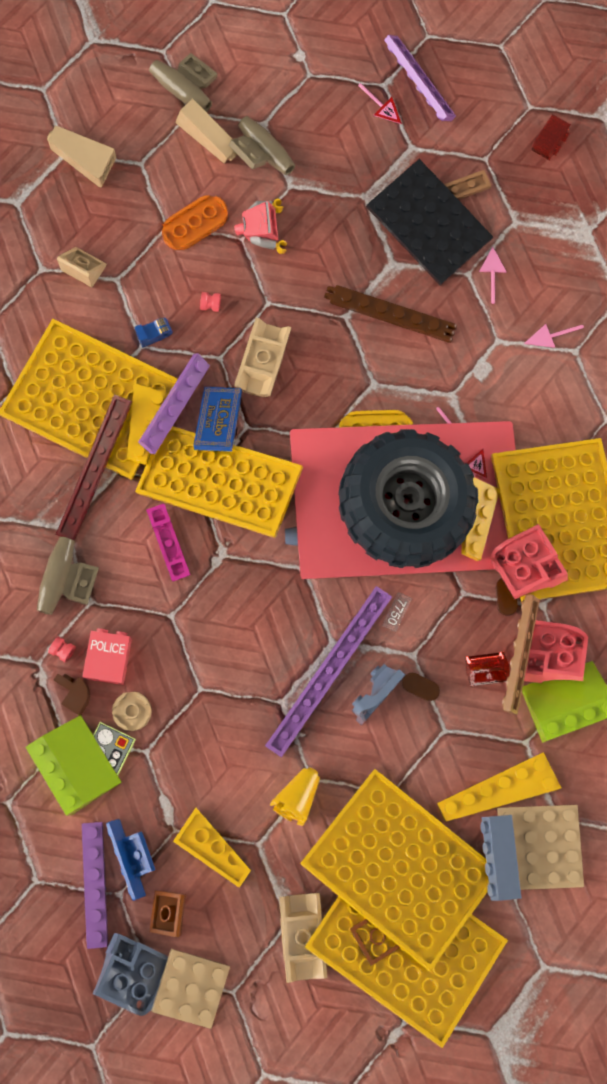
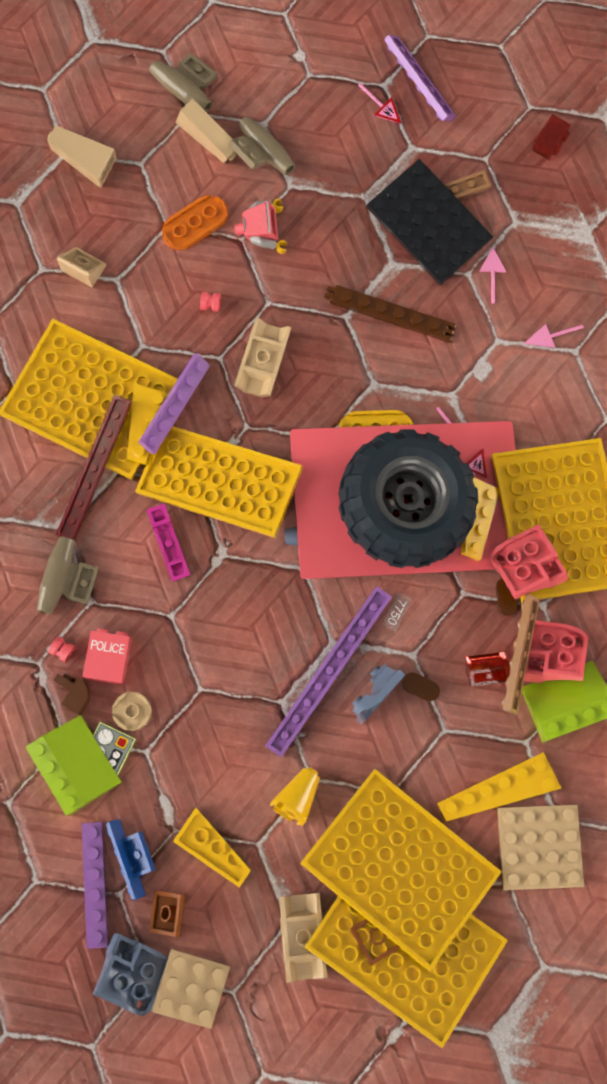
blue leg [135,318,173,348] -> none
blue tile [193,387,242,452] -> none
sand blue brick [480,815,522,901] -> none

